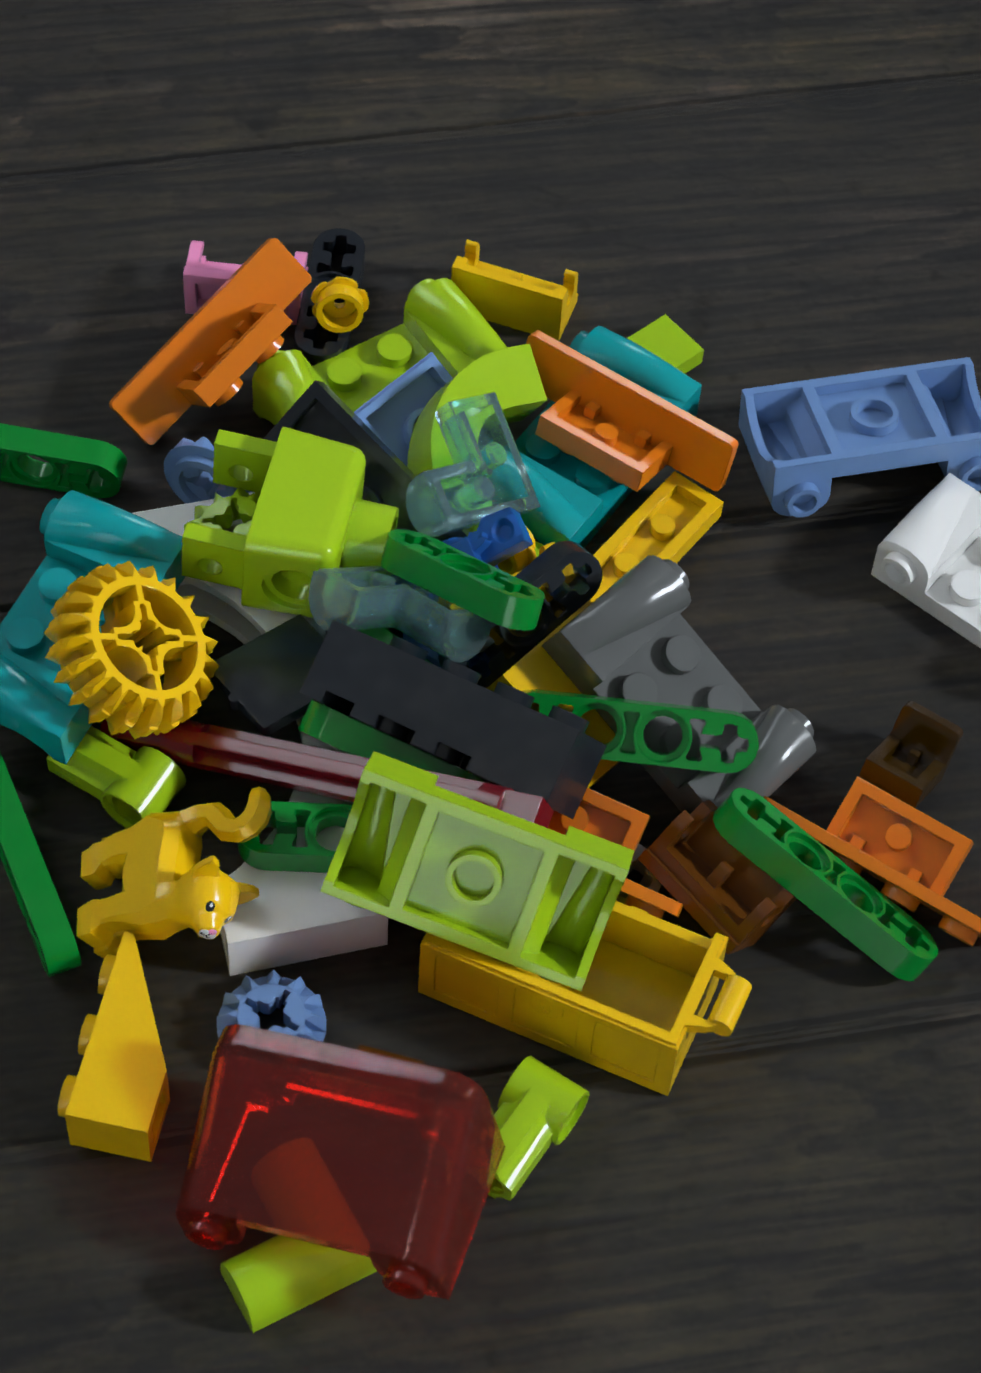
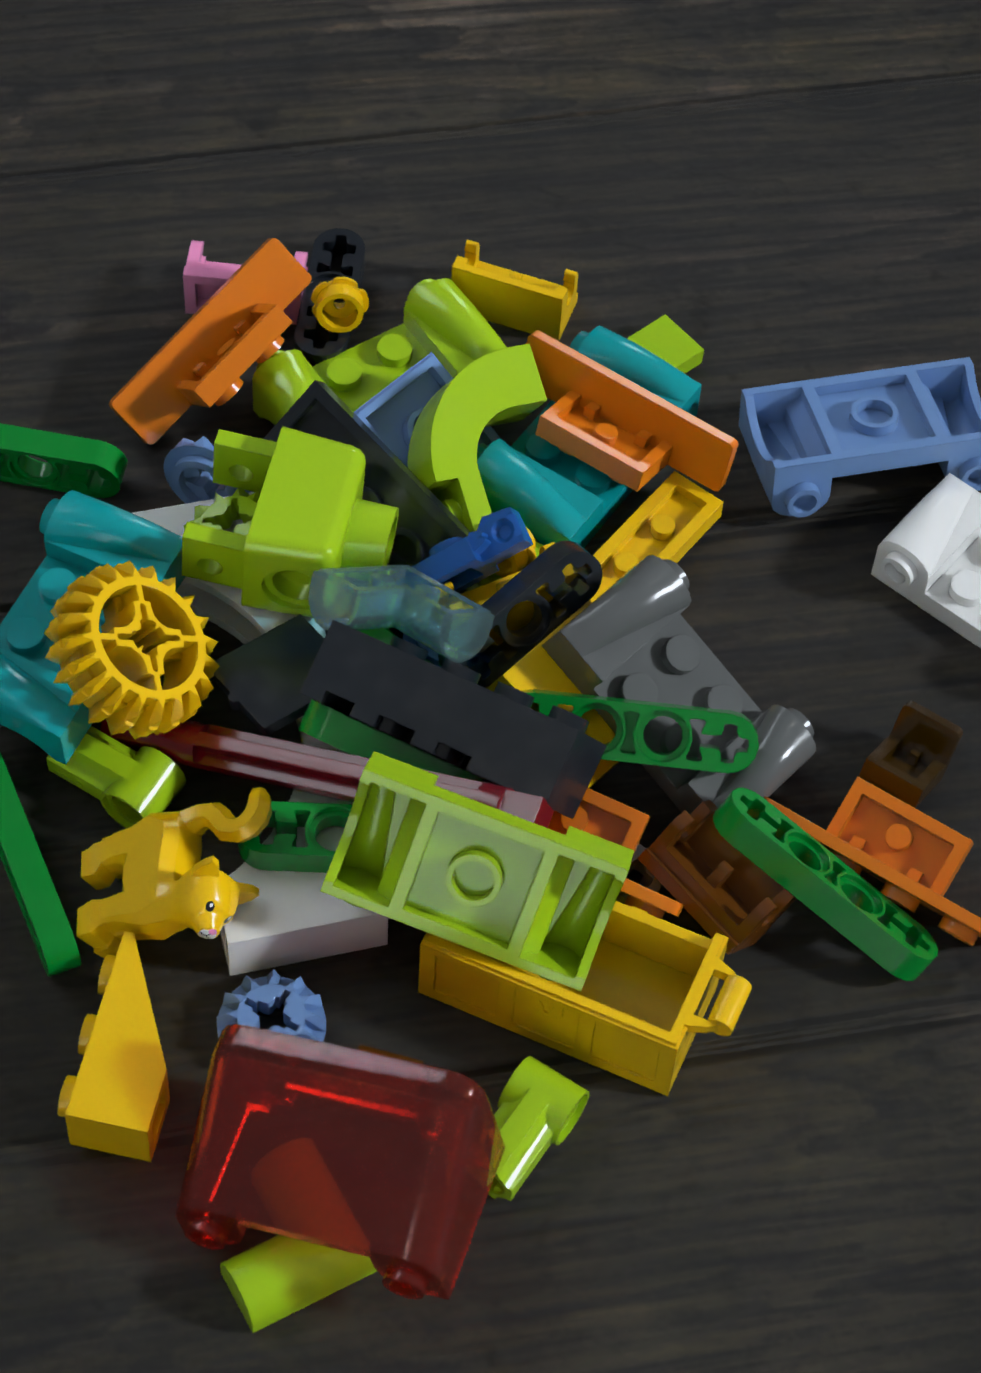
green beam [380,529,545,631] -> none
clear light blue brick [406,392,541,537] -> none

